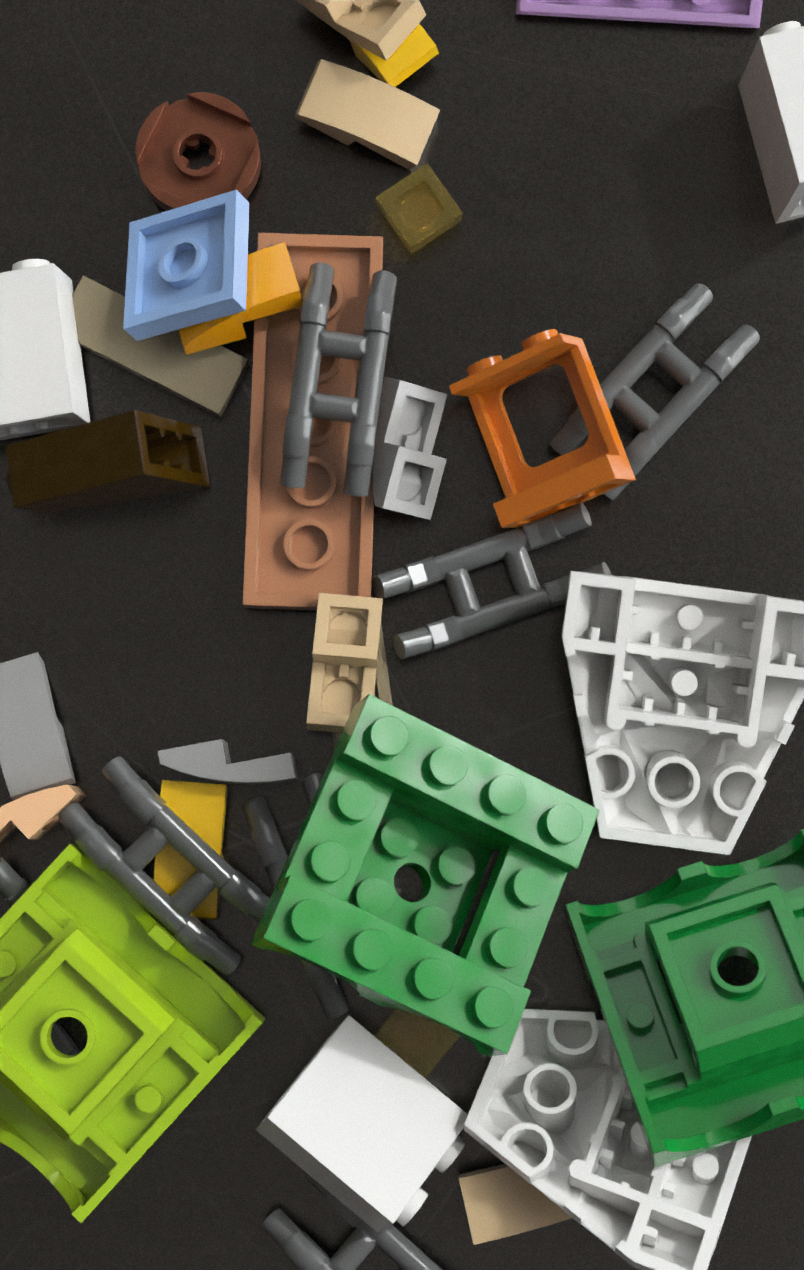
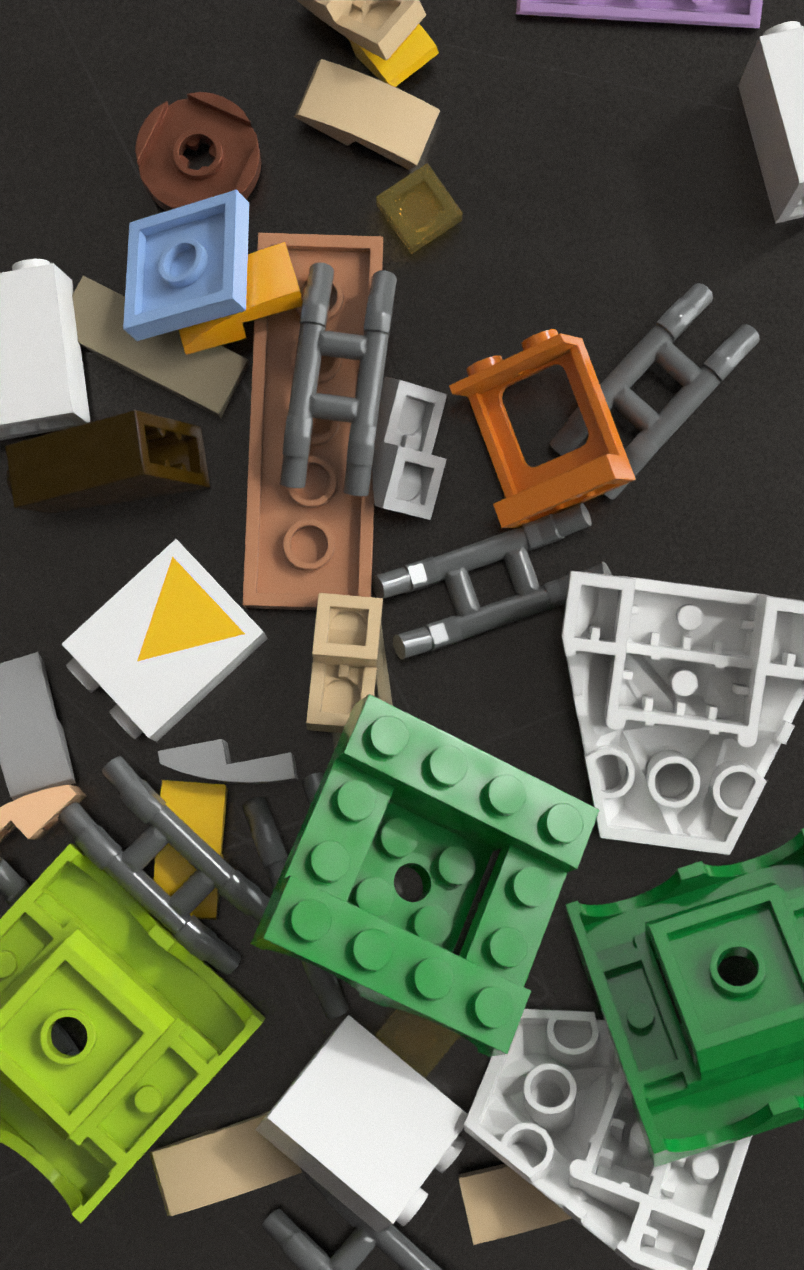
none -> white brick [62,539,268,742]
none -> tan slope [149,1111,302,1216]

